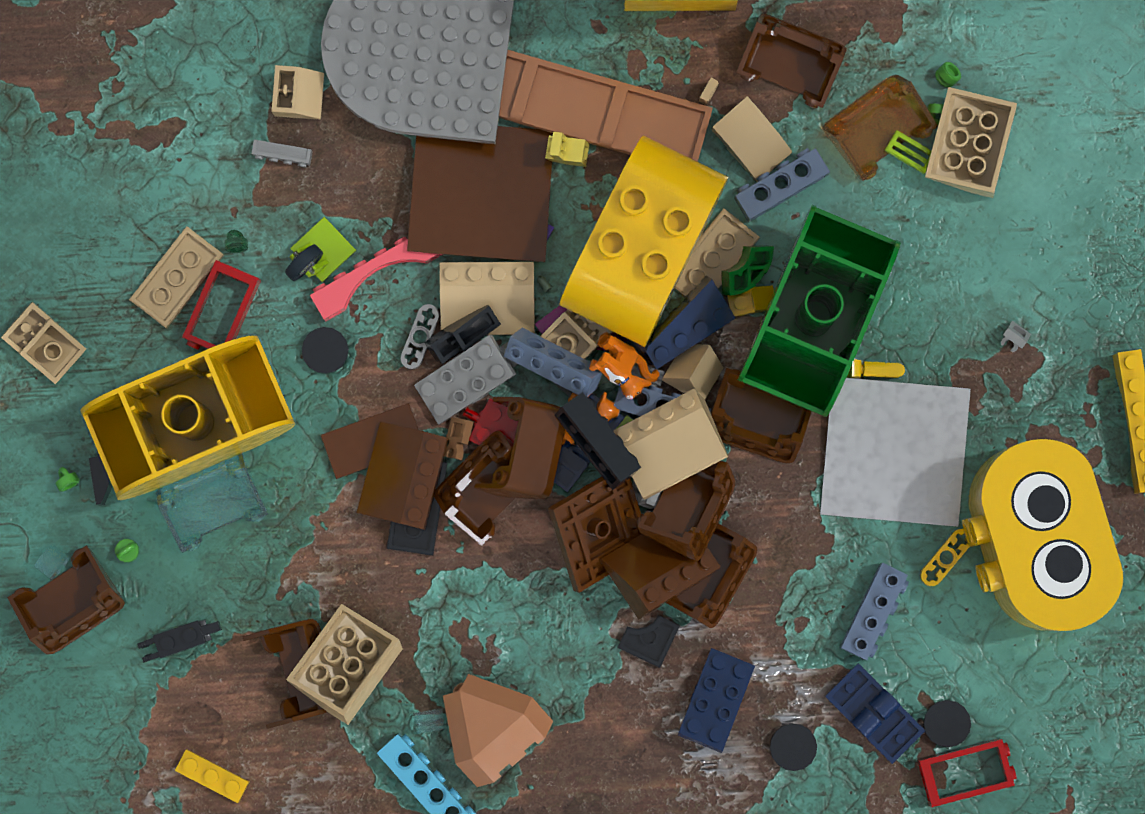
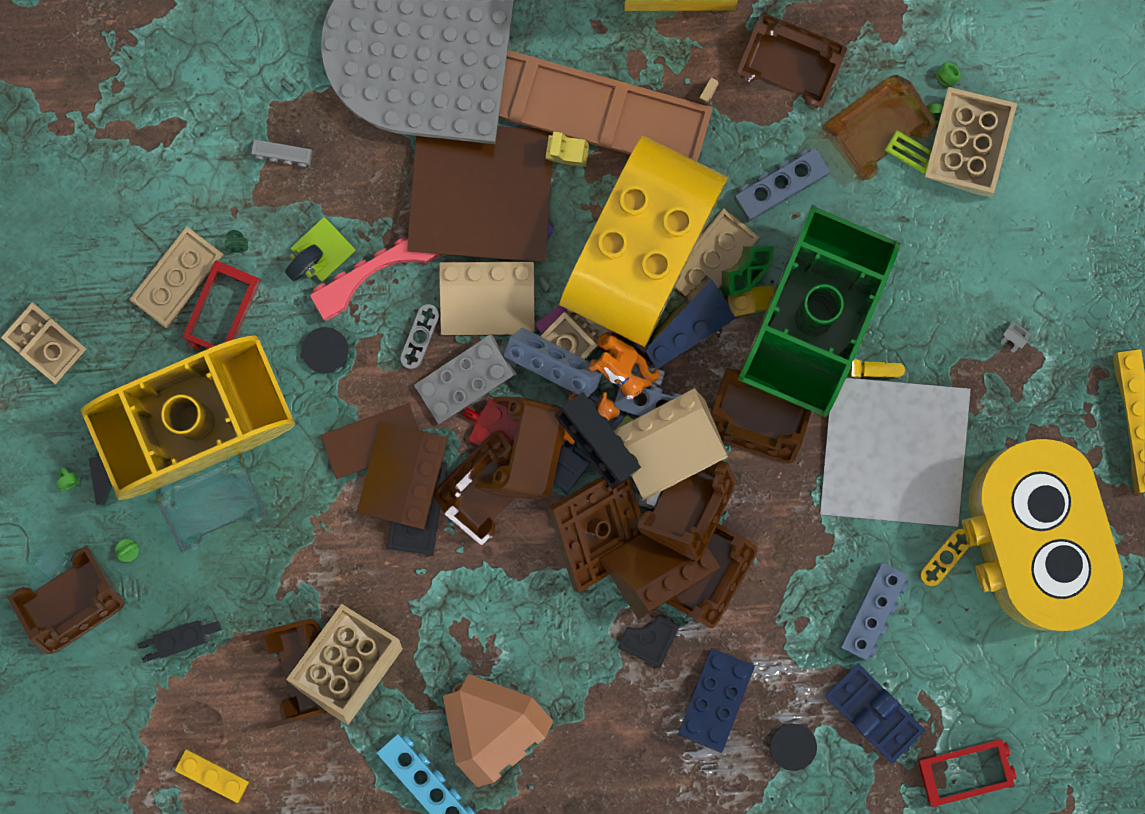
tan slope [272,65,324,120] -> none
black slope [424,305,501,364] -> none
medium nougat plate [444,417,473,460] -> none
tan slope [662,344,723,399] -> none
tan slope [712,96,792,182] -> none
black tile [923,700,971,747] -> none

